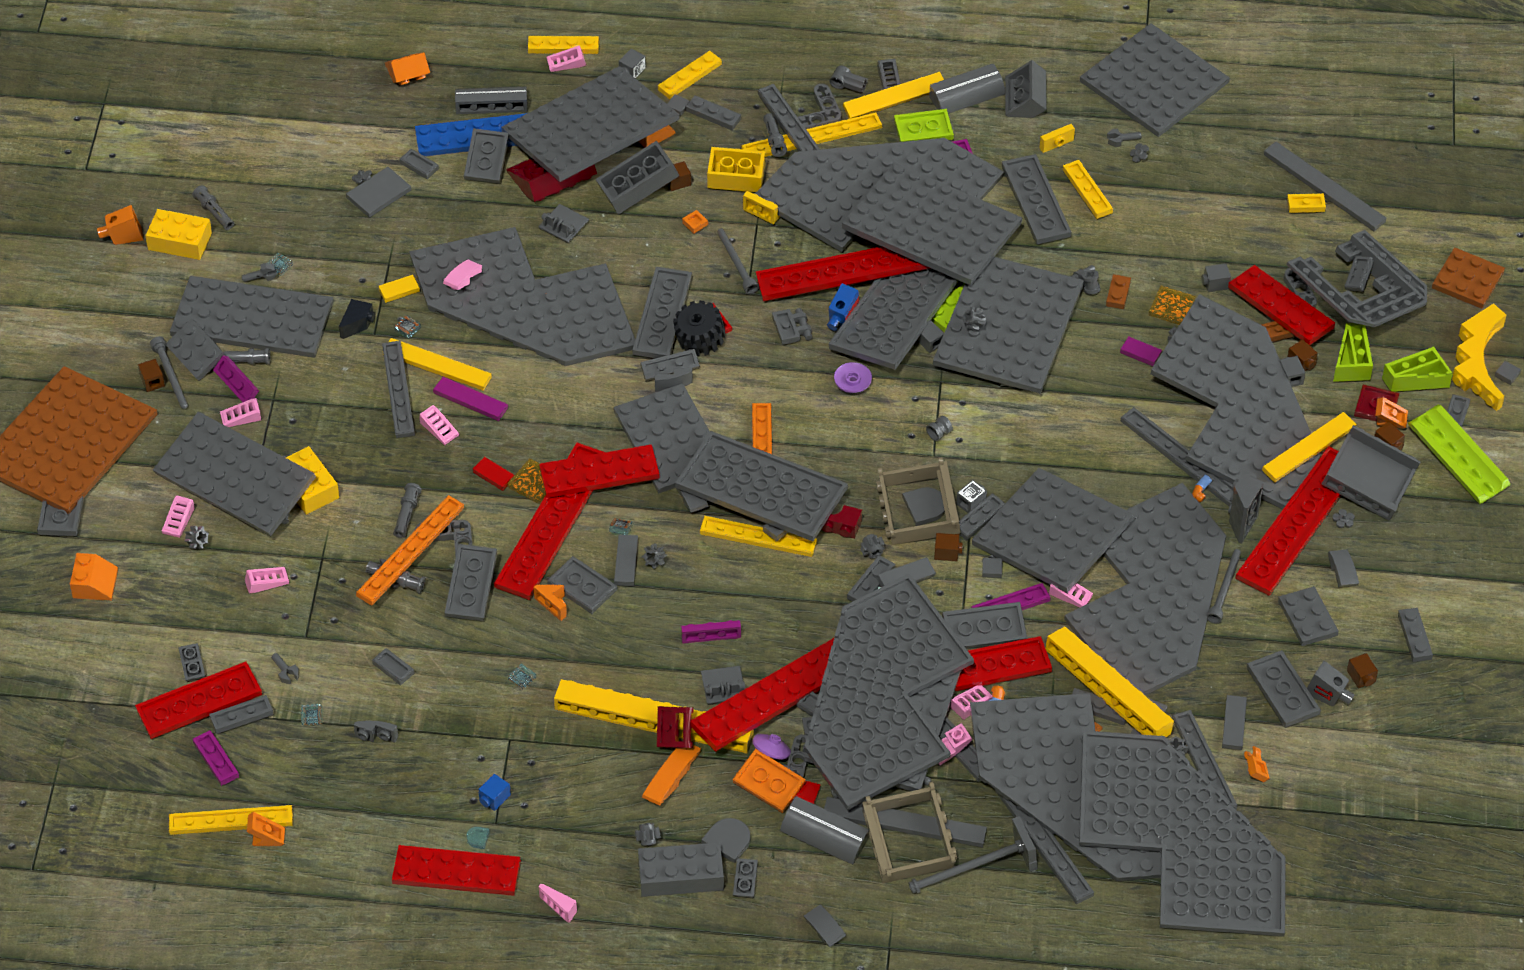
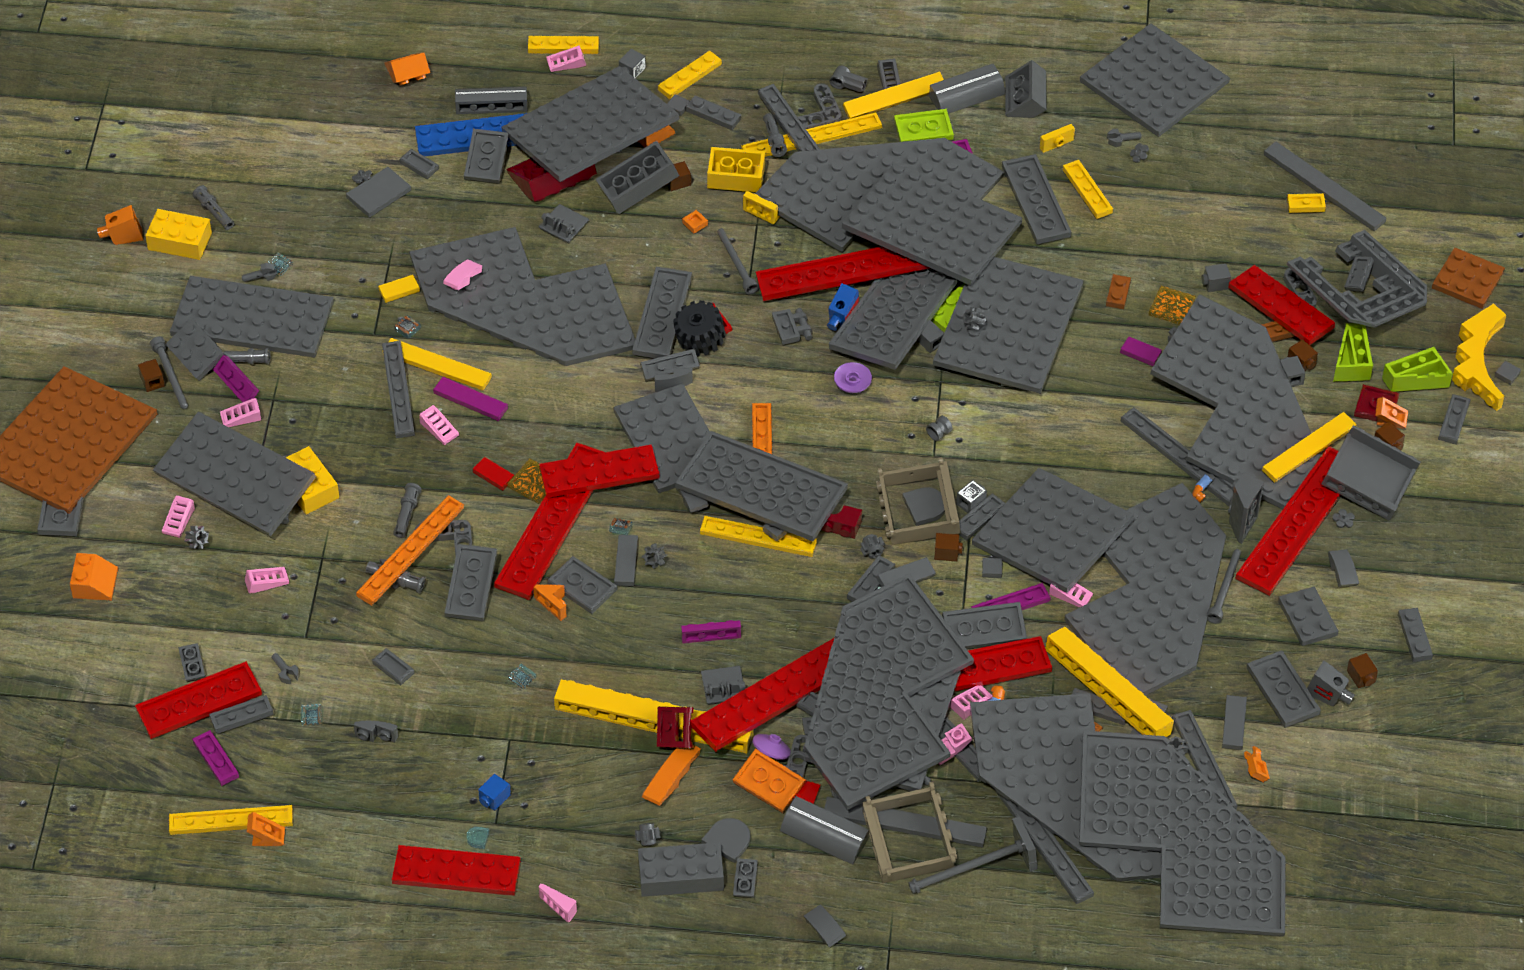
black slope [339,299,375,339] -> none
dark grey piece [1070,265,1100,294] -> none
lime plate [1408,404,1510,504] -> none

